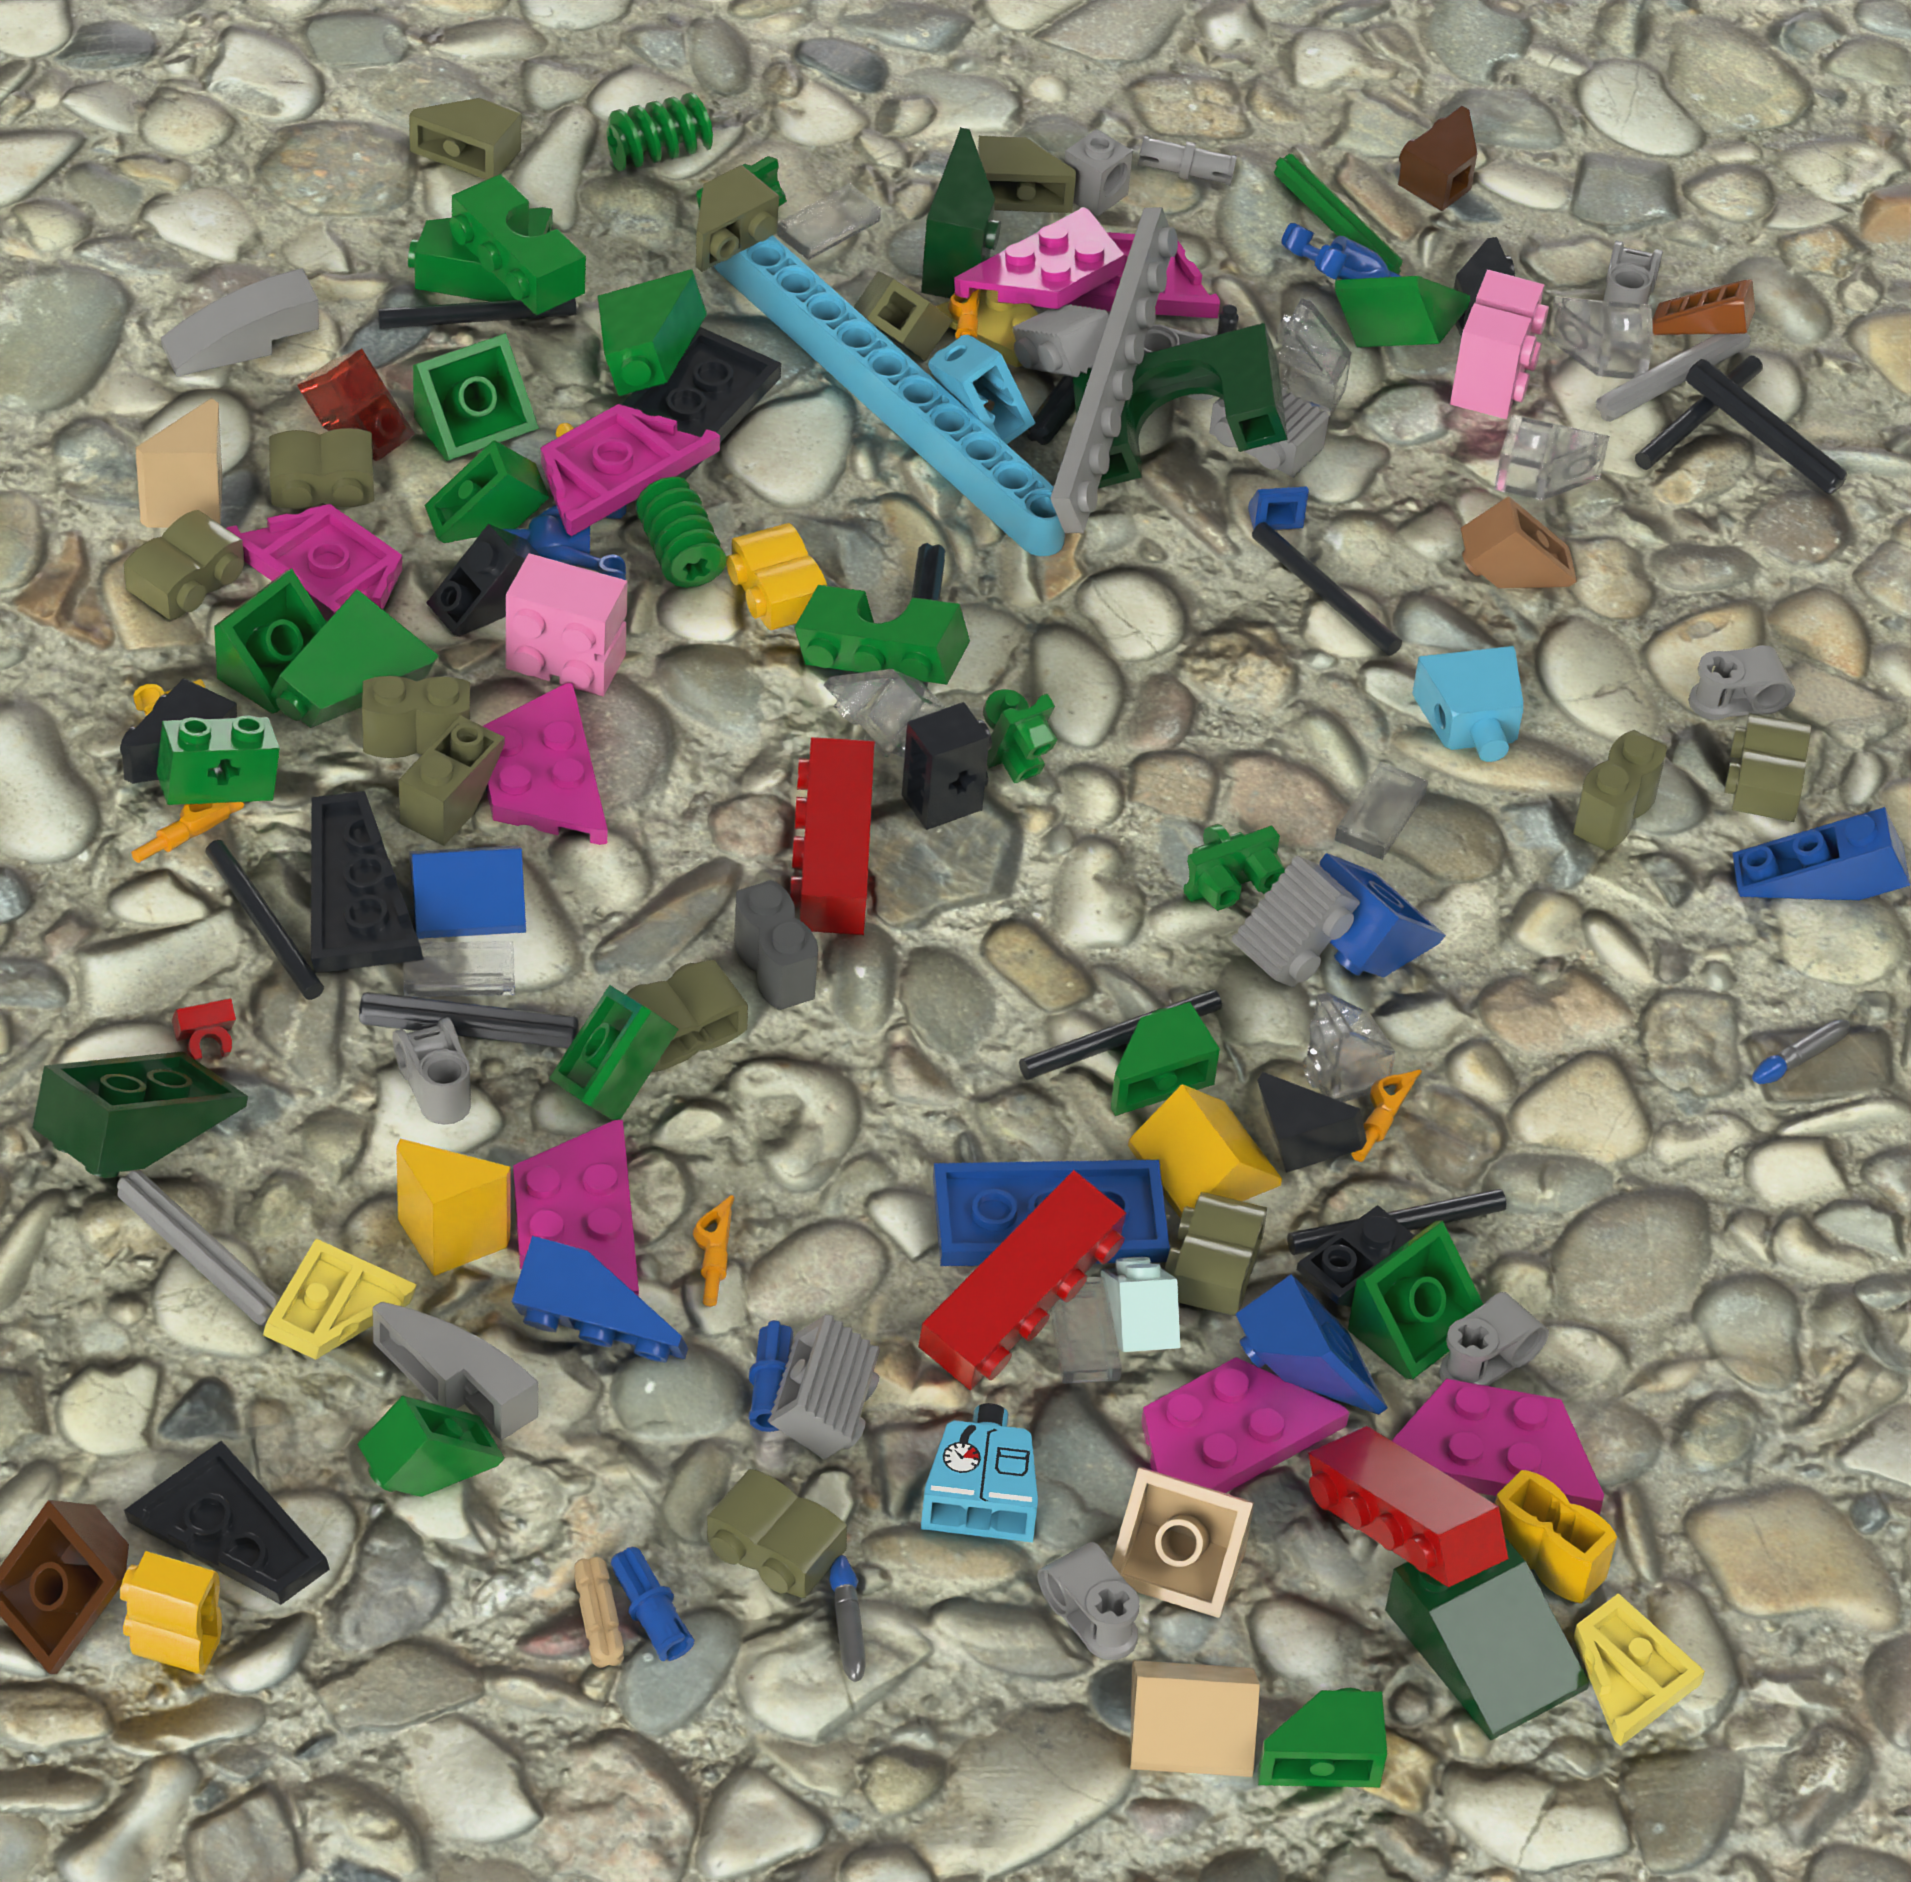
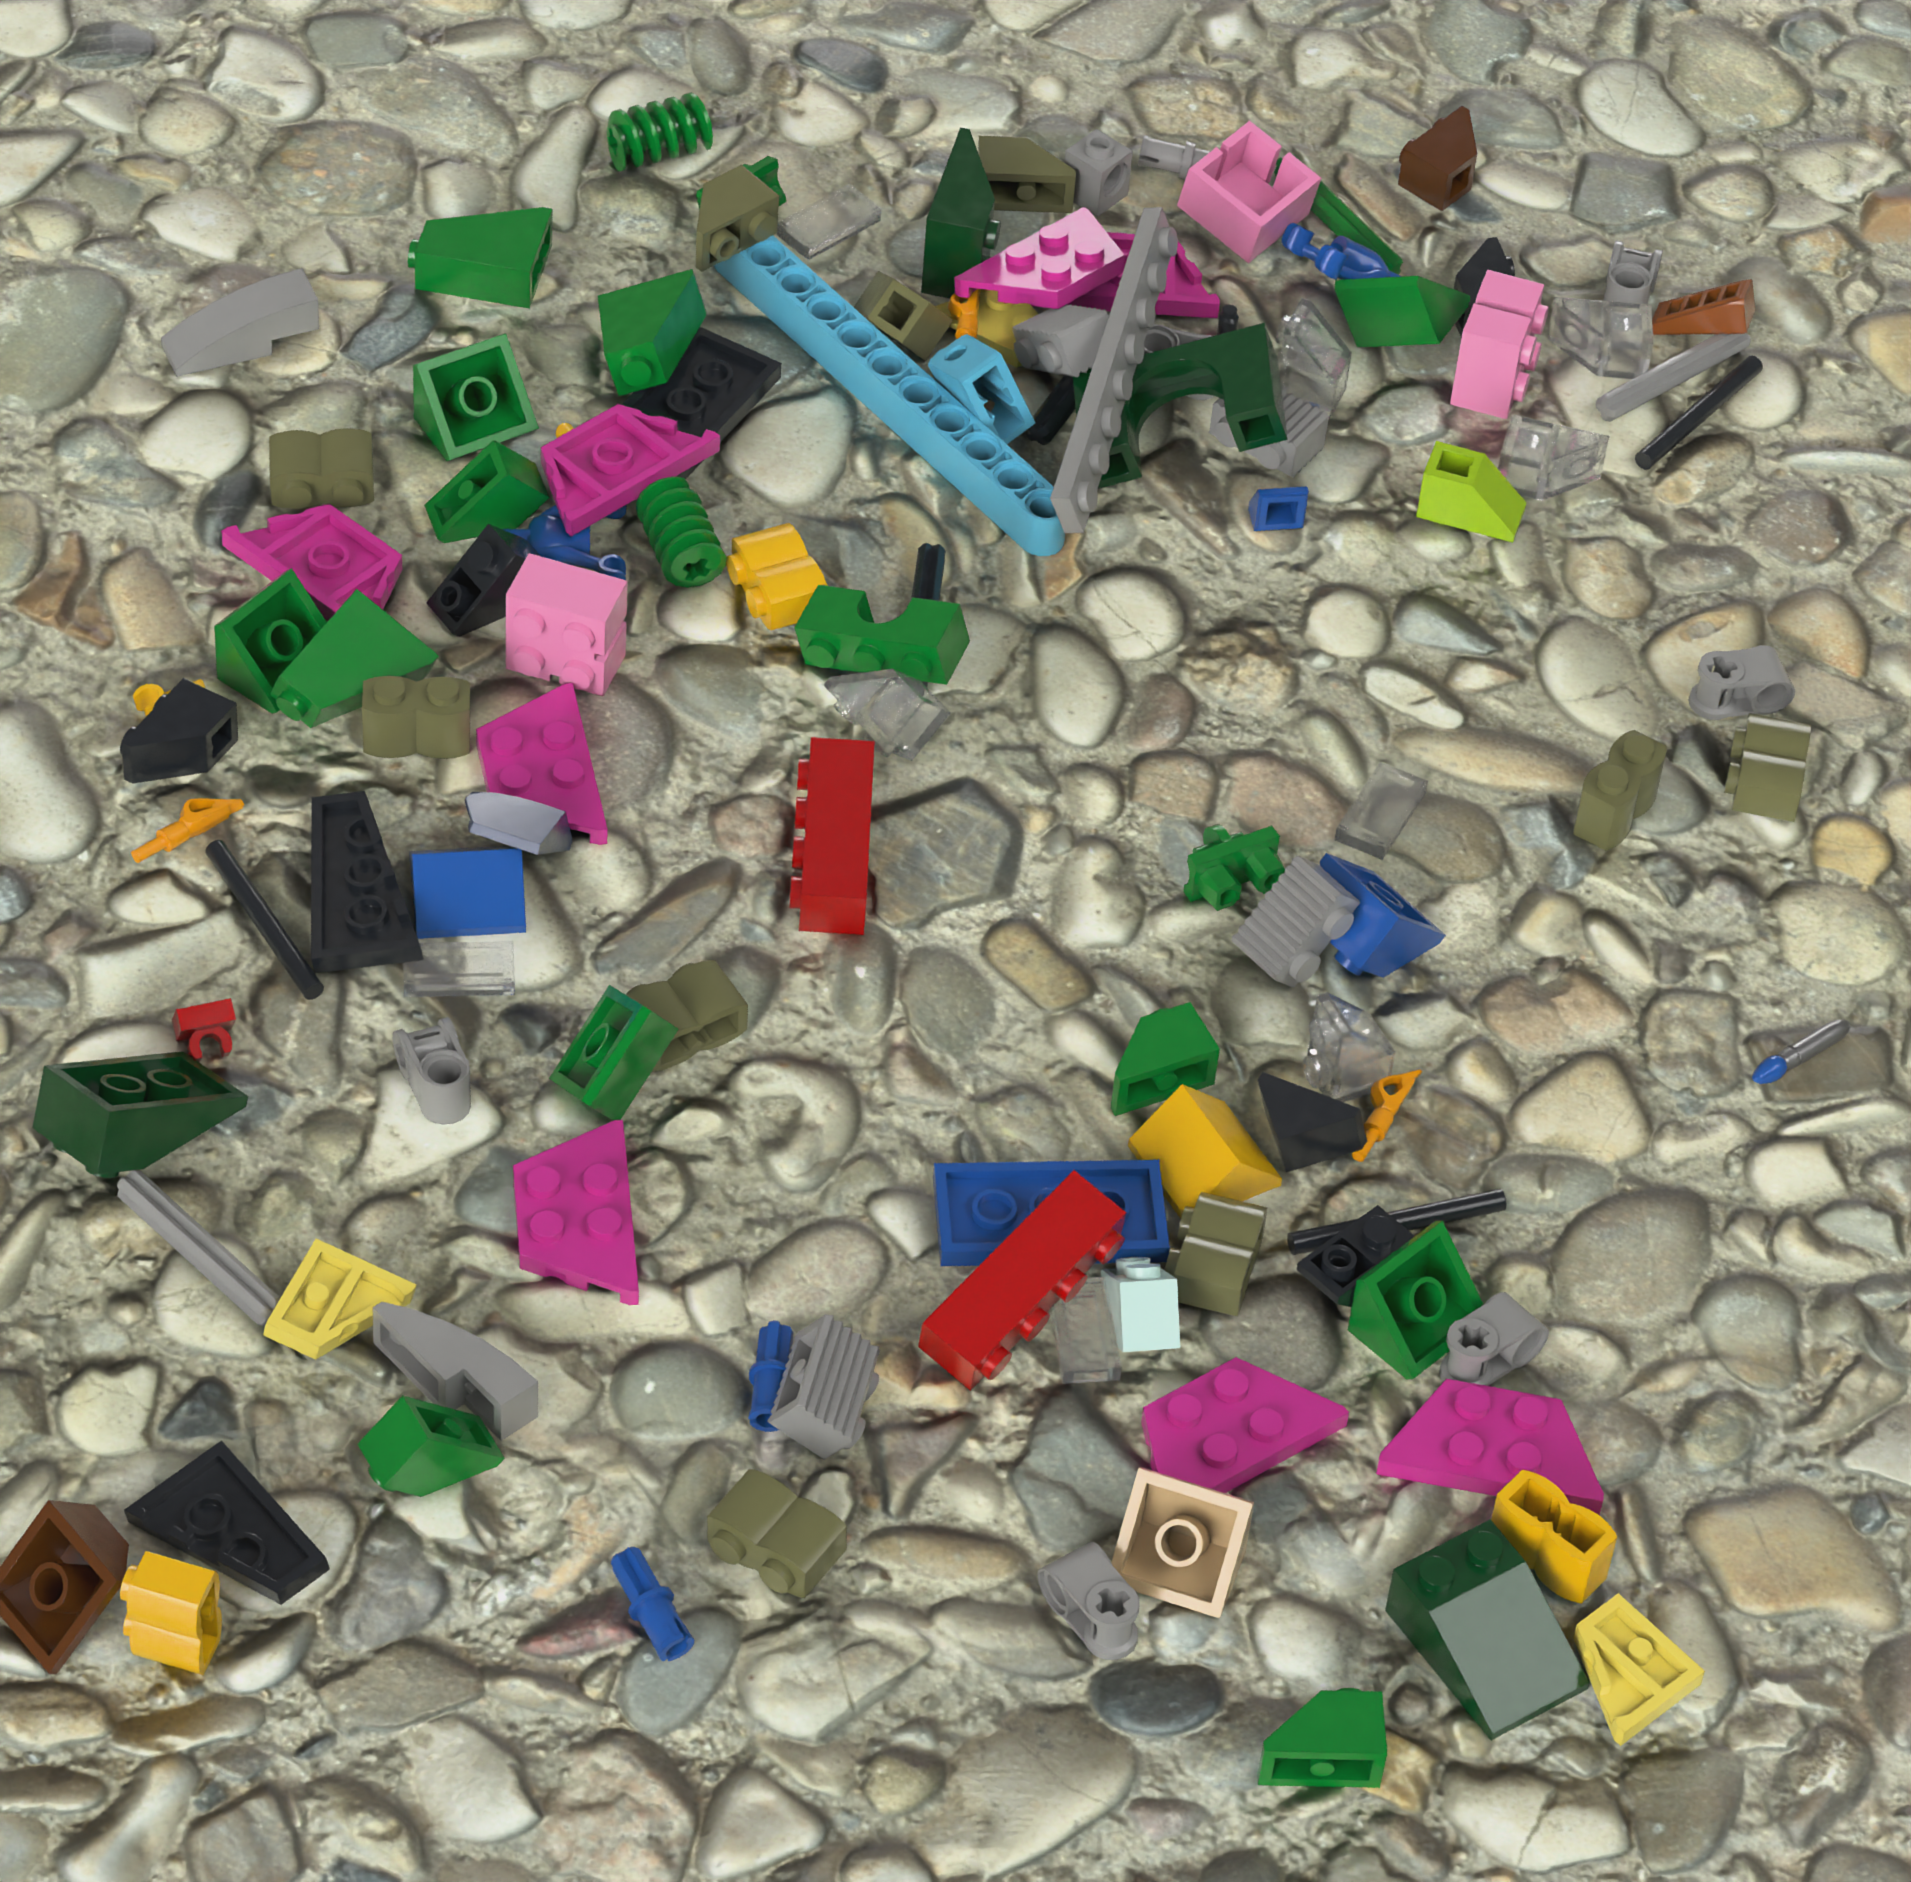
olive brick [123,510,244,620] -> none
tan slope [135,398,223,528] -> none
green brick [157,715,280,805] -> none
clear red slope [297,348,415,461] -> none
black axle [359,992,579,1049] -> none
black bar [378,298,576,329] -> none
yellow slope [396,1139,511,1276] -> none
olive slope [399,715,505,846] -> none
olive slope [409,98,522,180] -> none
green arch [449,174,586,315] -> none
blue slope [511,1236,688,1363] -> none
tan axle [574,1556,624,1668] -> none
light orange hand [693,1195,735,1307] -> none
dark grey brick [734,880,818,1010] -> none
flat silver piece [829,1555,866,1682] -> none
black brick [901,702,992,830] -> none
medium azure torso [921,1403,1038,1543] -> none
green hips [983,689,1058,783] -> none
black bar [1019,989,1222,1080] -> none
tan slope [1130,1660,1260,1777] -> none
blue slope [1236,1274,1388,1415] -> none
black bar [1252,522,1402,656] -> none
red brick [1308,1426,1508,1587] -> none
medium azure torso [1412,646,1523,762] -> none
medium nougat slope [1460,496,1577,588] -> none
black axle [1686,359,1848,494] -> none
blue slope [1732,807,1911,901] -> none
none -> slope [465,792,572,855]
none -> bright pink piece [1177,121,1322,263]
none -> lime slope [1416,441,1526,543]

